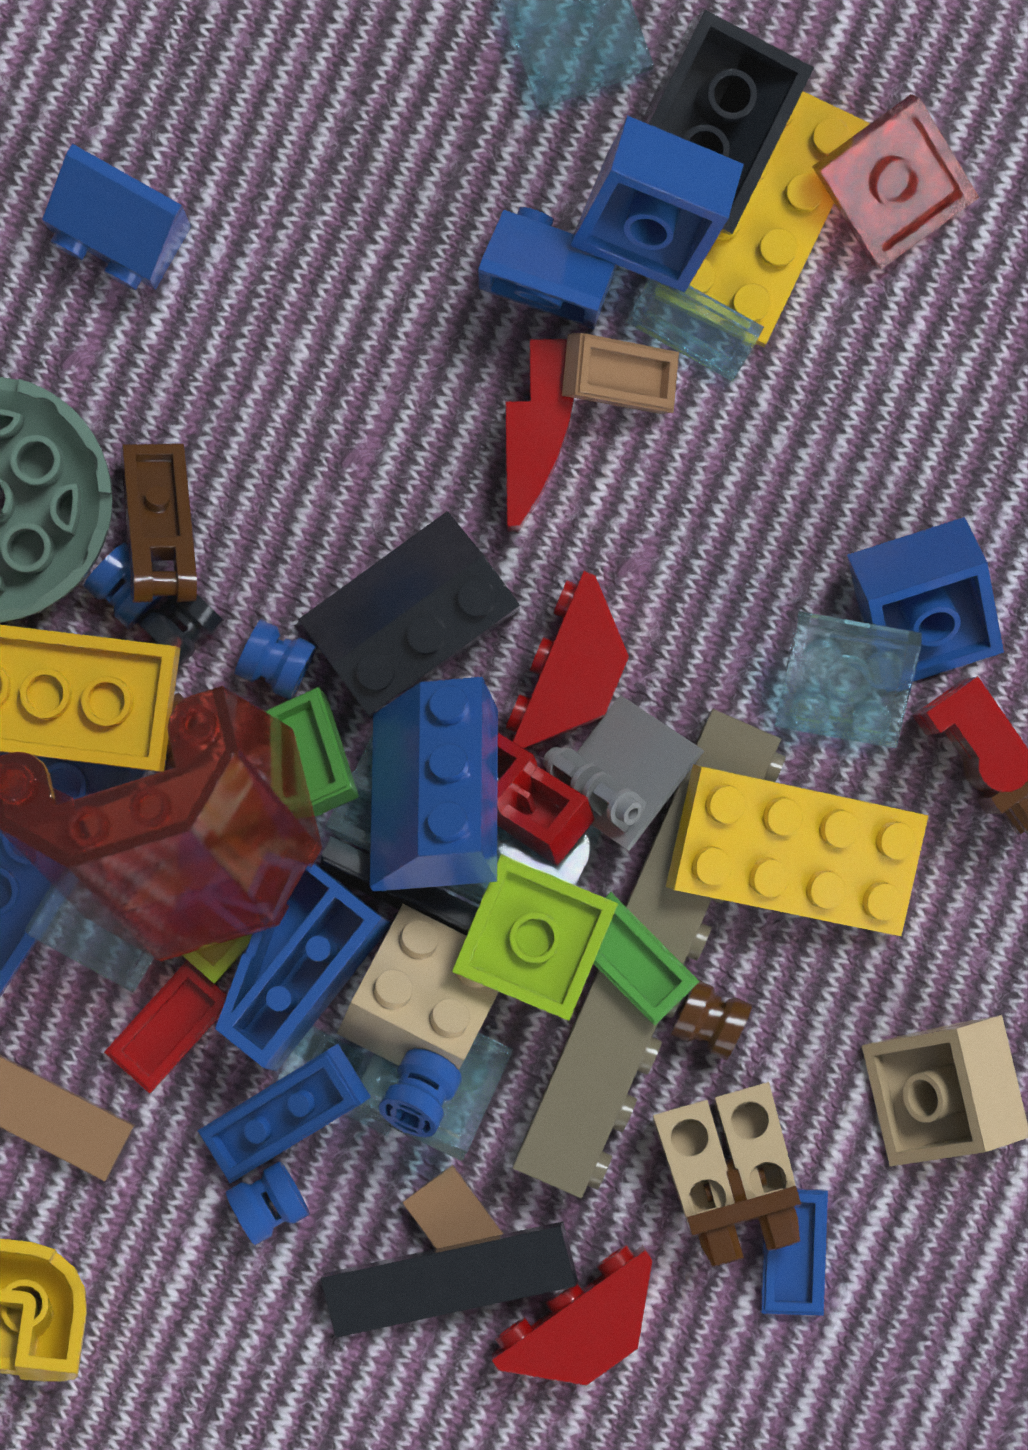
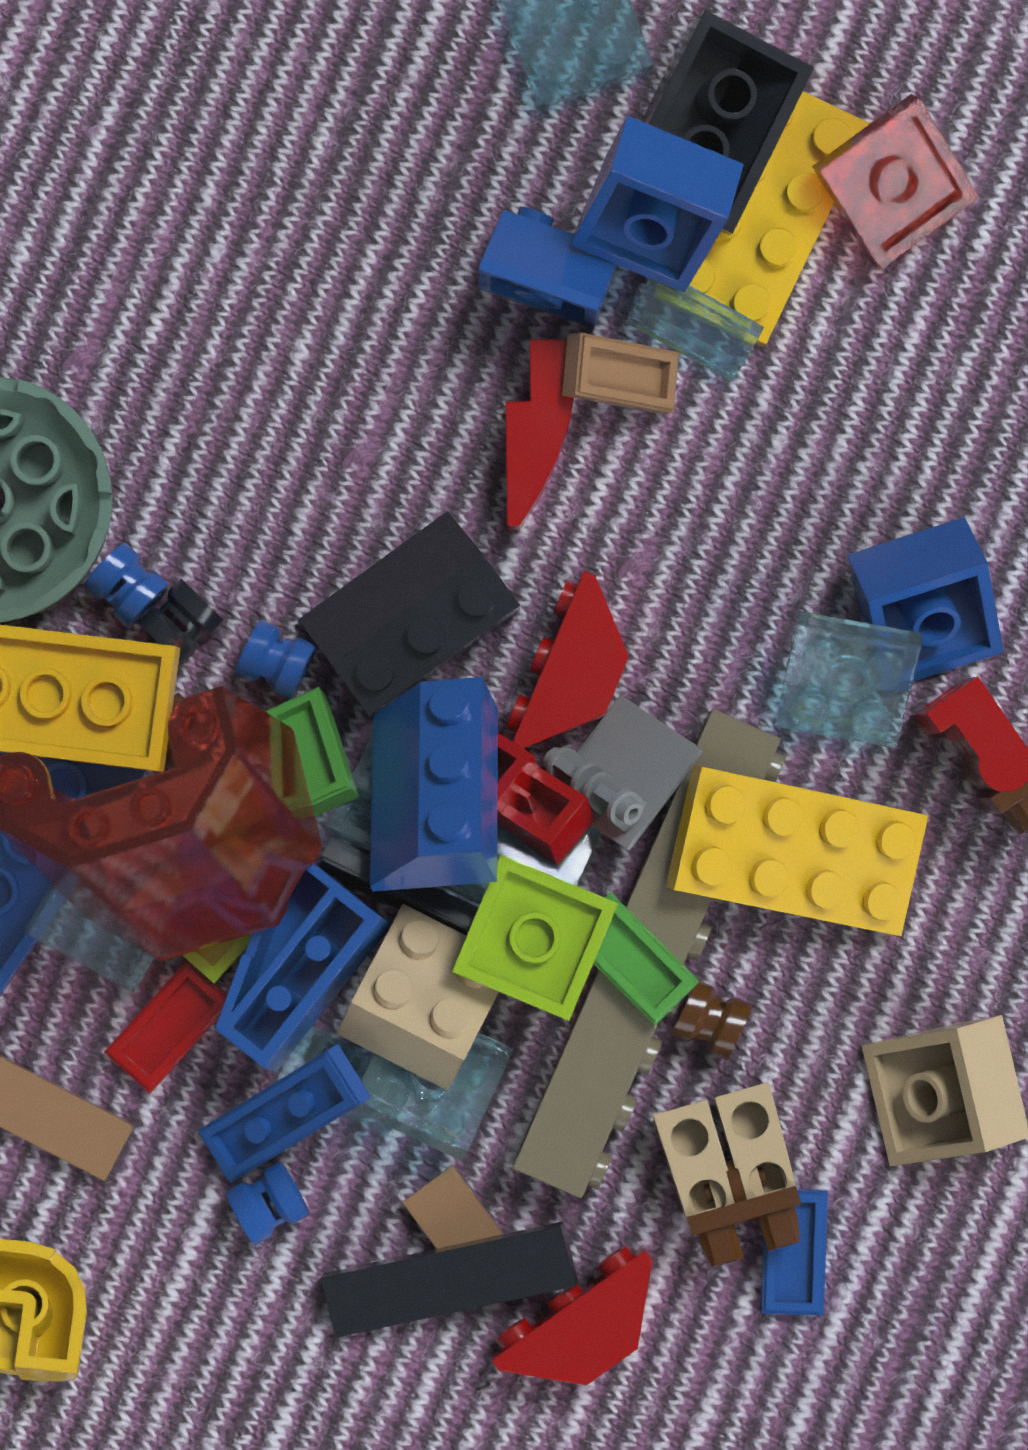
blue slope [42,144,192,290] -> none
reddish brown plate [121,444,197,603] -> none
blue wheel [379,1048,462,1137] -> none

